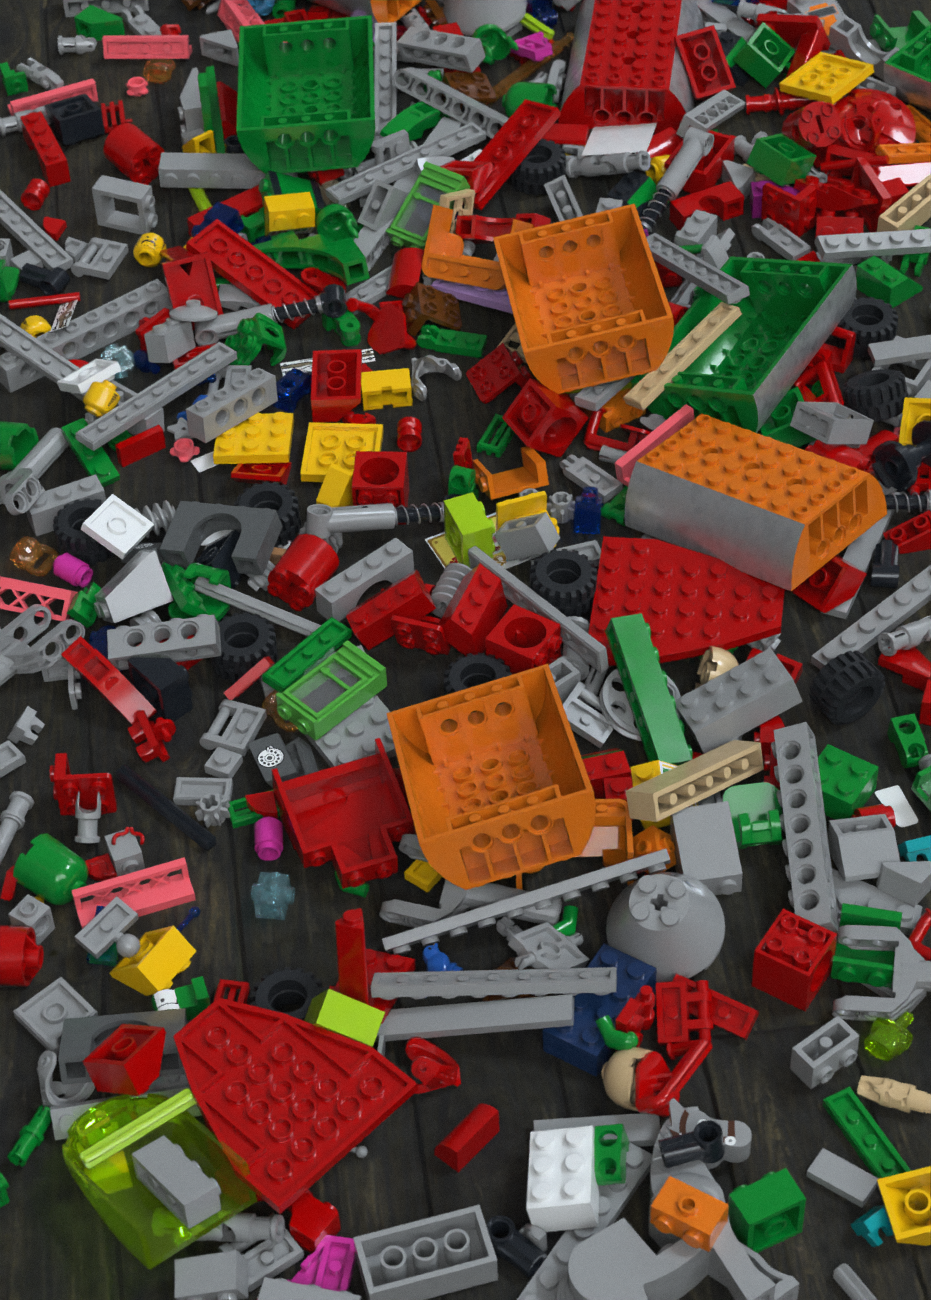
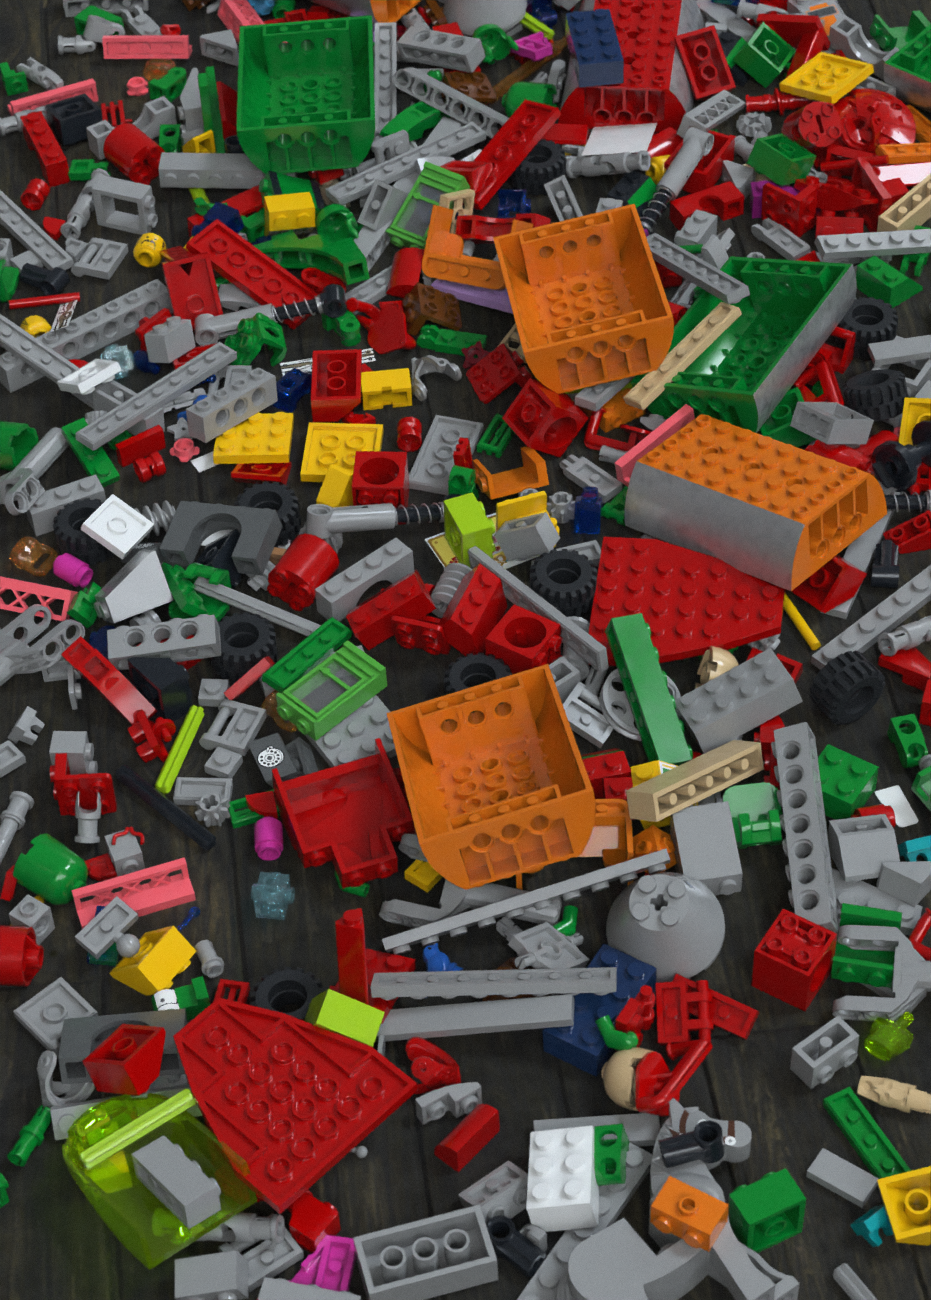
yellow head [83,380,120,418] -> none
light grey dish [169,300,218,322] -> none
none -> light grey brick [49,731,98,775]
none -> light grey piece [60,168,111,239]
none -> green plate [68,159,111,181]
none -> light grey piece [83,15,125,43]
none -> light grey arch [86,96,177,160]
none -> red wheel [133,451,166,483]
none -> green leg [148,67,187,103]
none -> lime axle [155,705,204,794]
none -> green leg [159,124,182,153]
none -> light grey axle [162,387,206,413]
none -> green hand [194,197,228,216]
none -> light grey pin [194,940,224,978]
none -> light grey plate [198,679,230,707]
none -> red piece [356,315,375,332]
none -> light grey tile [409,415,483,495]
none -> light grey slope [415,1082,482,1125]
none -> light grey bracket [458,1160,528,1224]
none -> dark red plate [461,341,491,369]
none -> clear blue window [498,189,531,218]
none -> dark blue brick [566,9,624,88]
none -> light grey gear [736,111,772,137]
none -> yellow bar [783,593,821,650]

